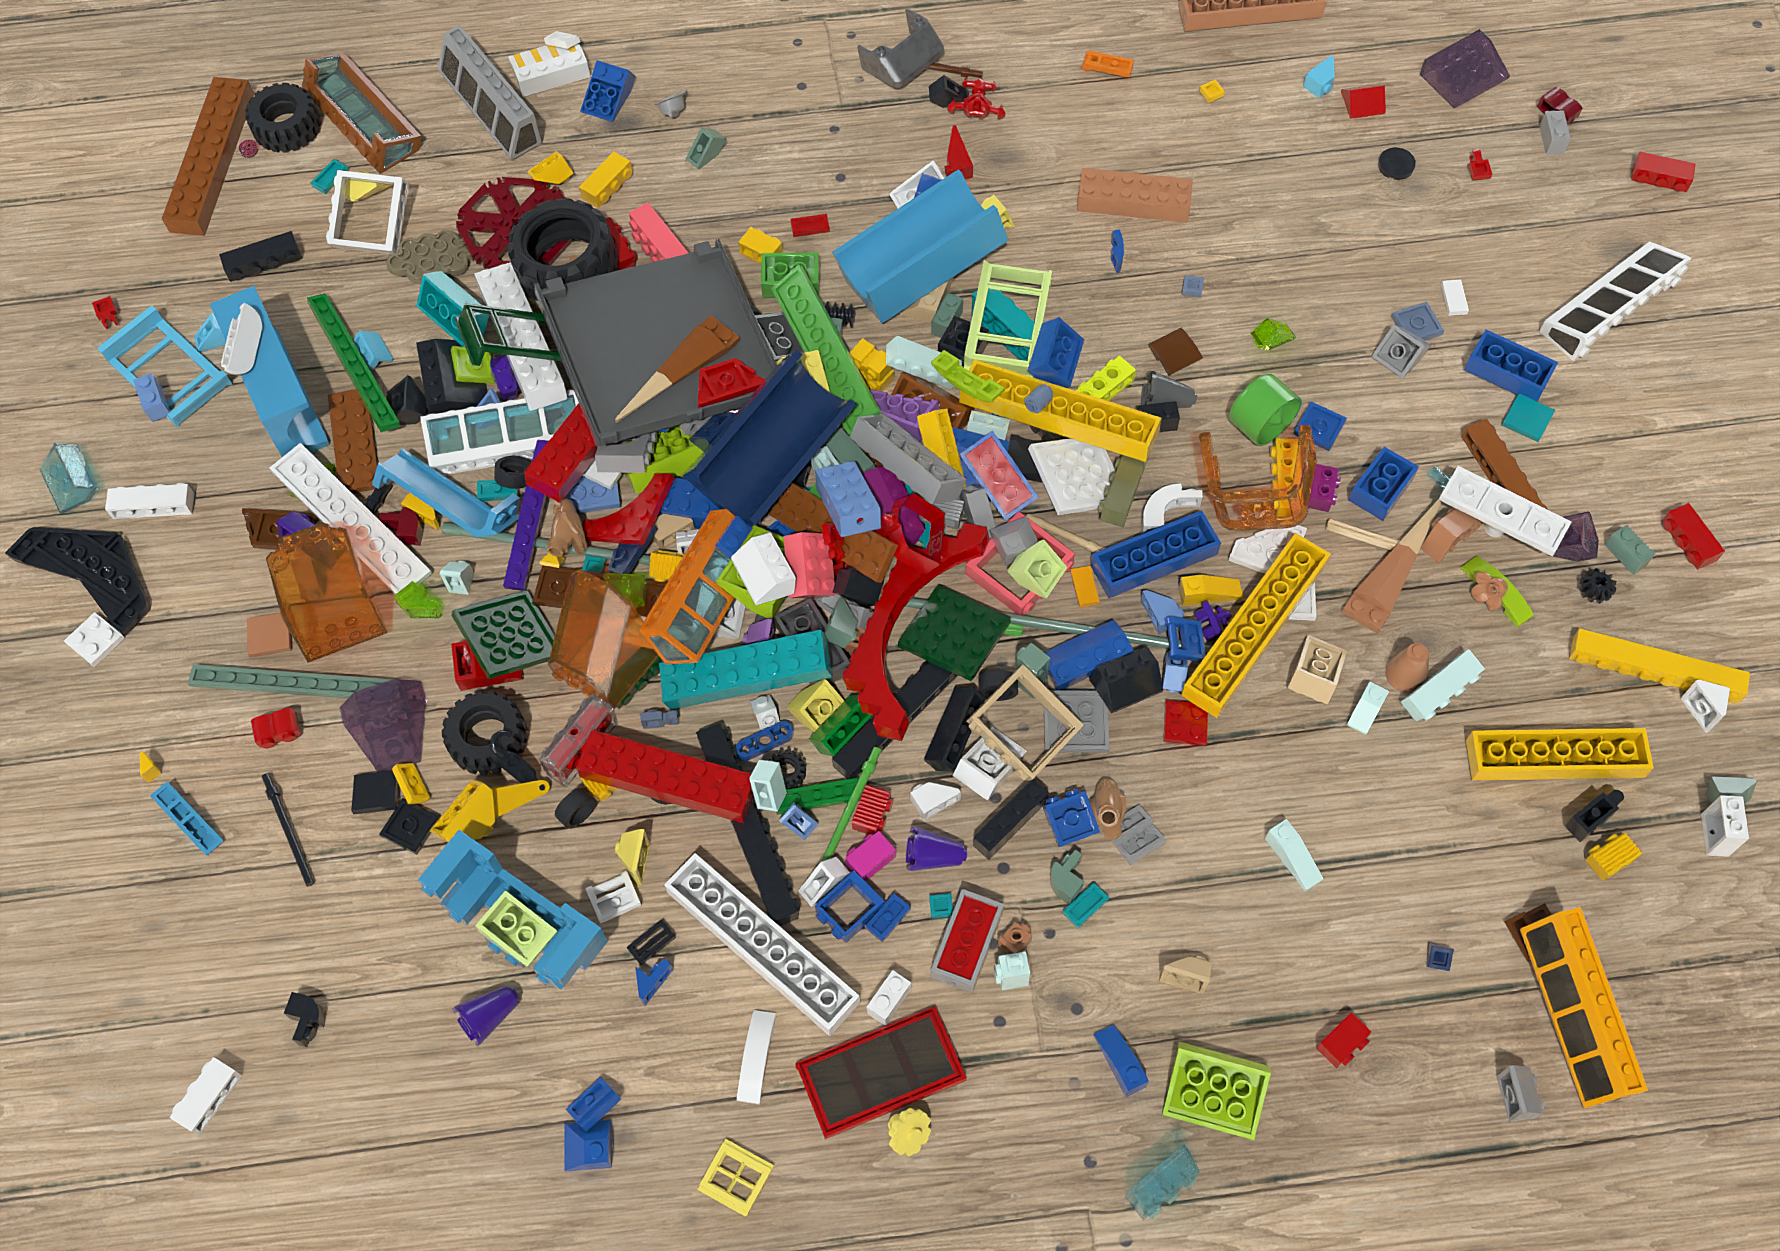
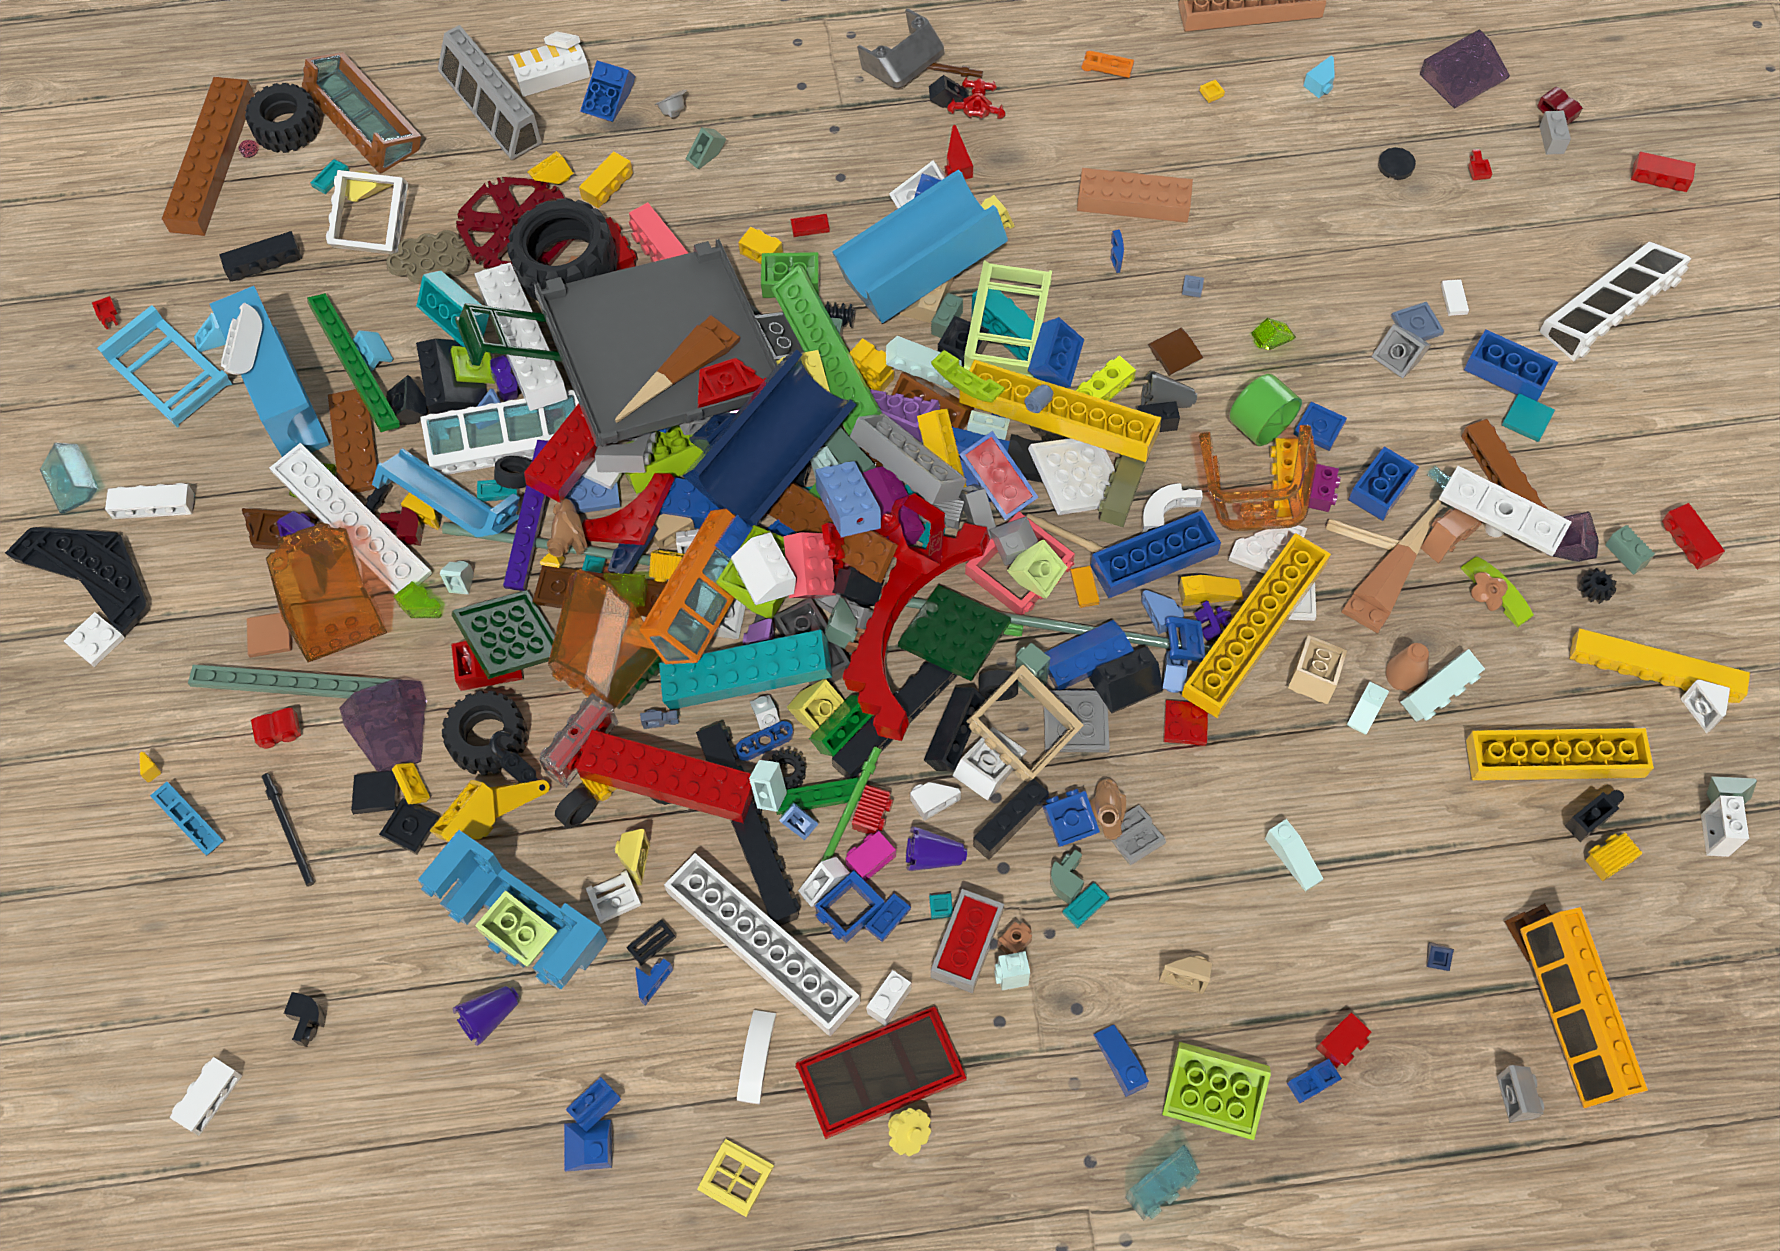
medium blue brick [133,373,170,422] -> none
red slope [1341,84,1386,119] -> none
none -> blue slope [1287,1059,1342,1104]

